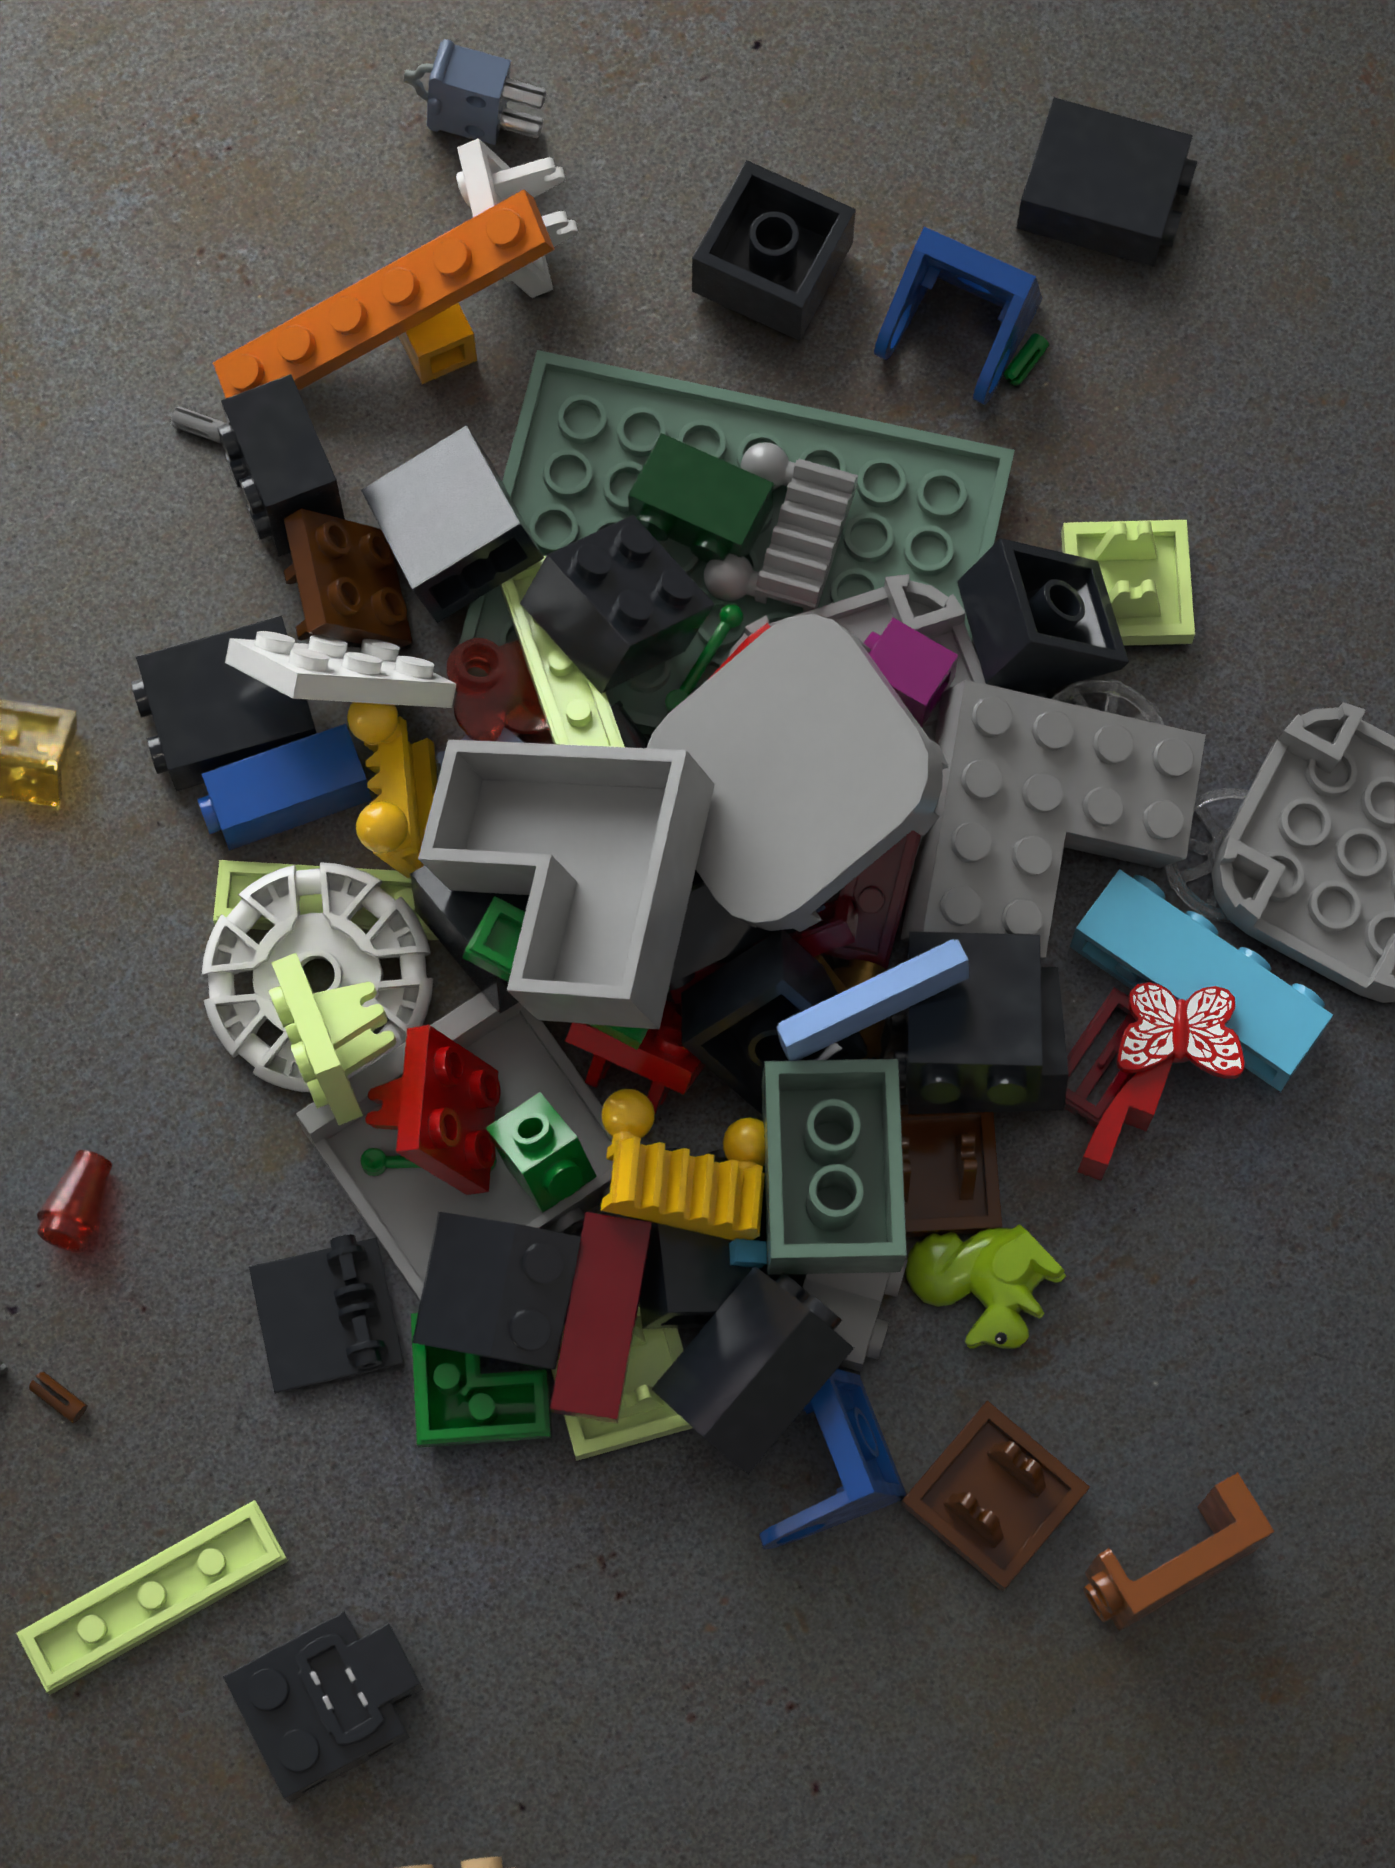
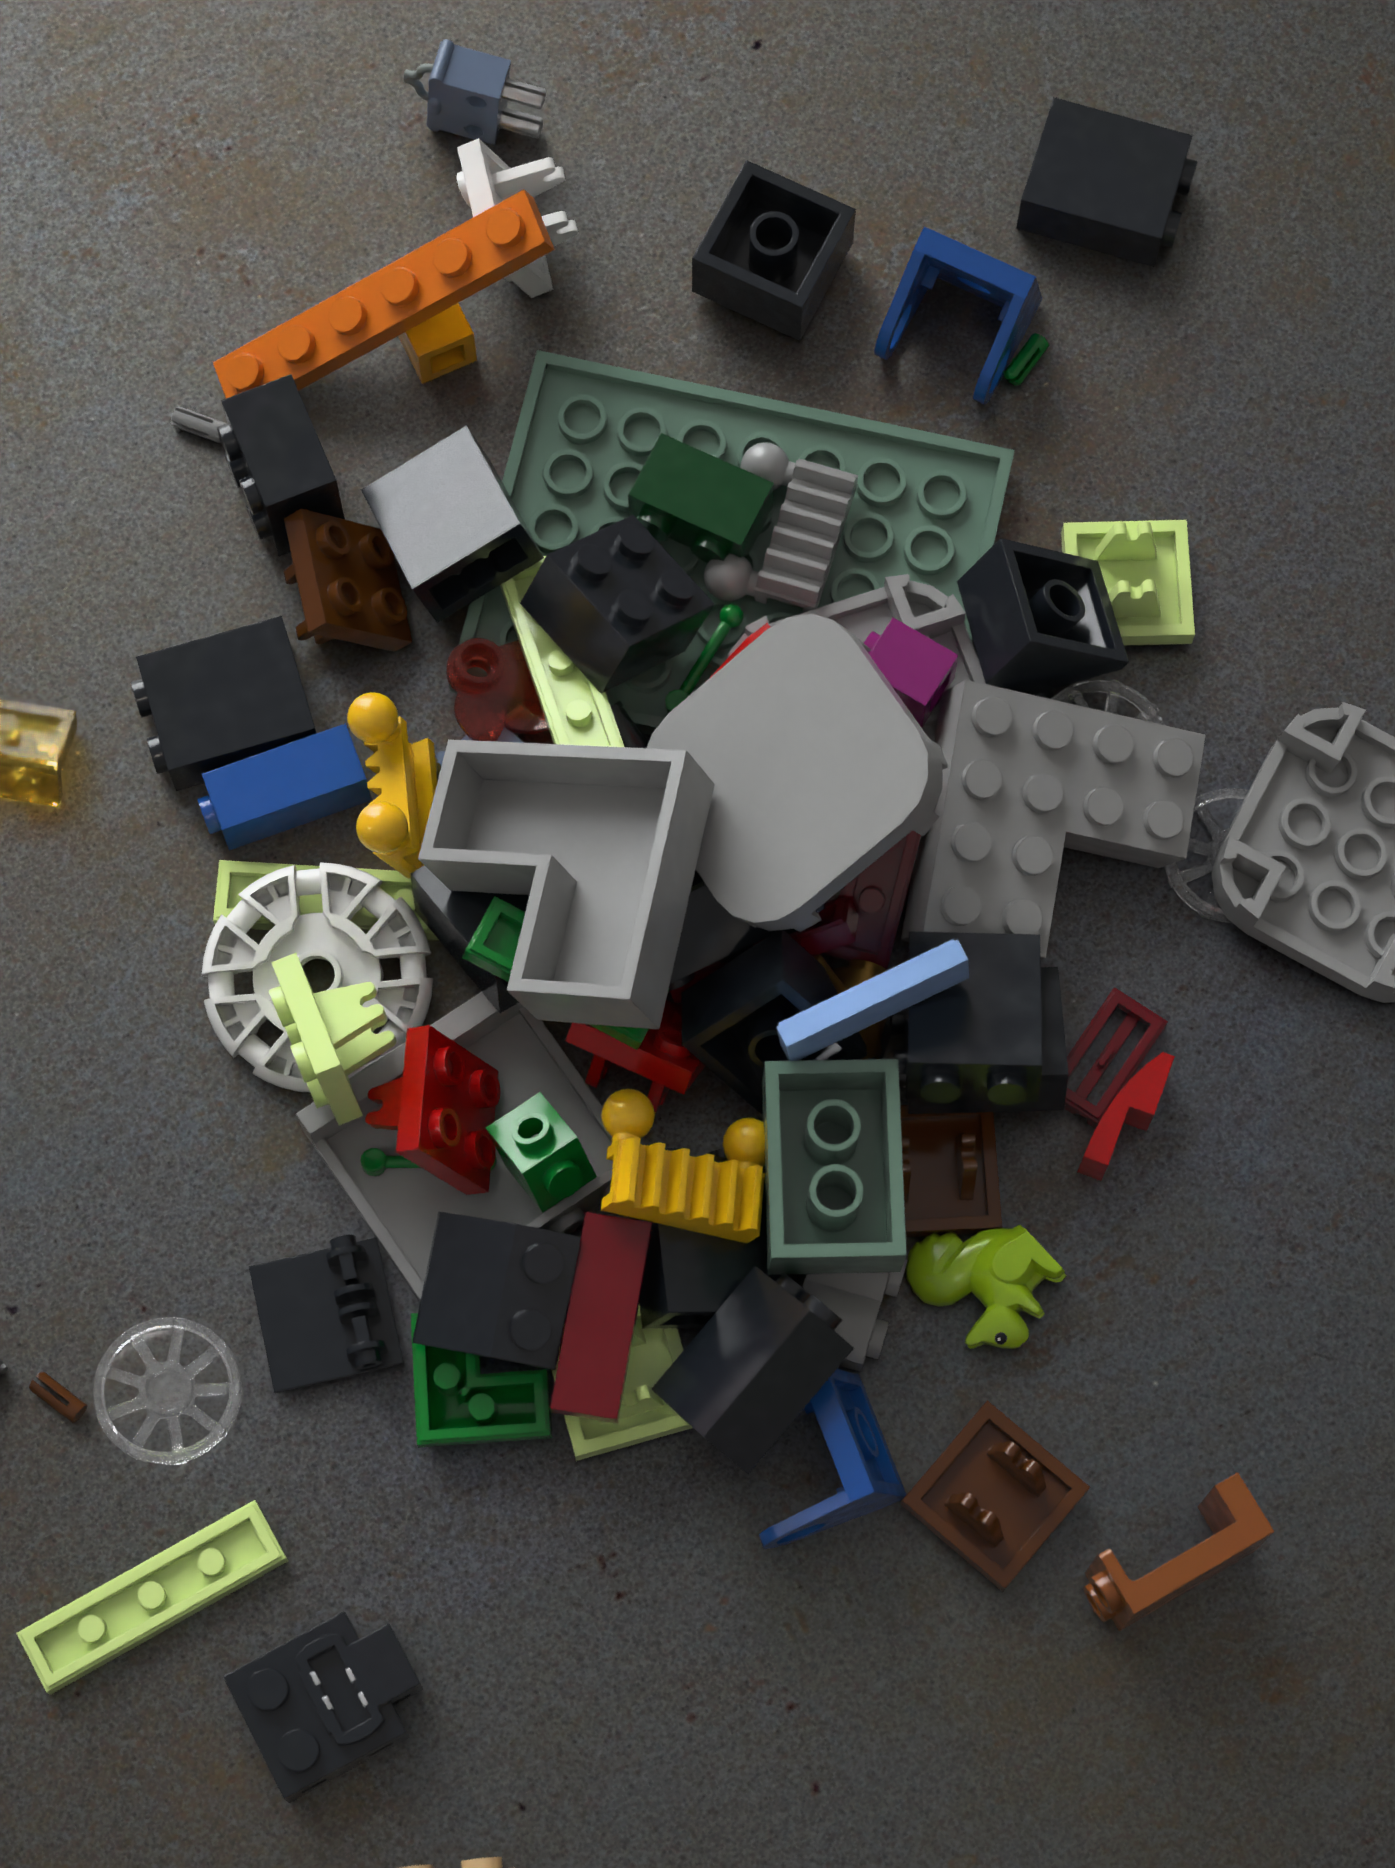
clear red cone [37,1150,113,1252] -> none
white plate [225,631,456,708] -> none
dark azure piece [729,1239,767,1268] -> none
medium azure brick [1070,869,1333,1092] -> none
red animal [1117,982,1244,1079] -> none
none -> clear wheel [93,1317,242,1465]

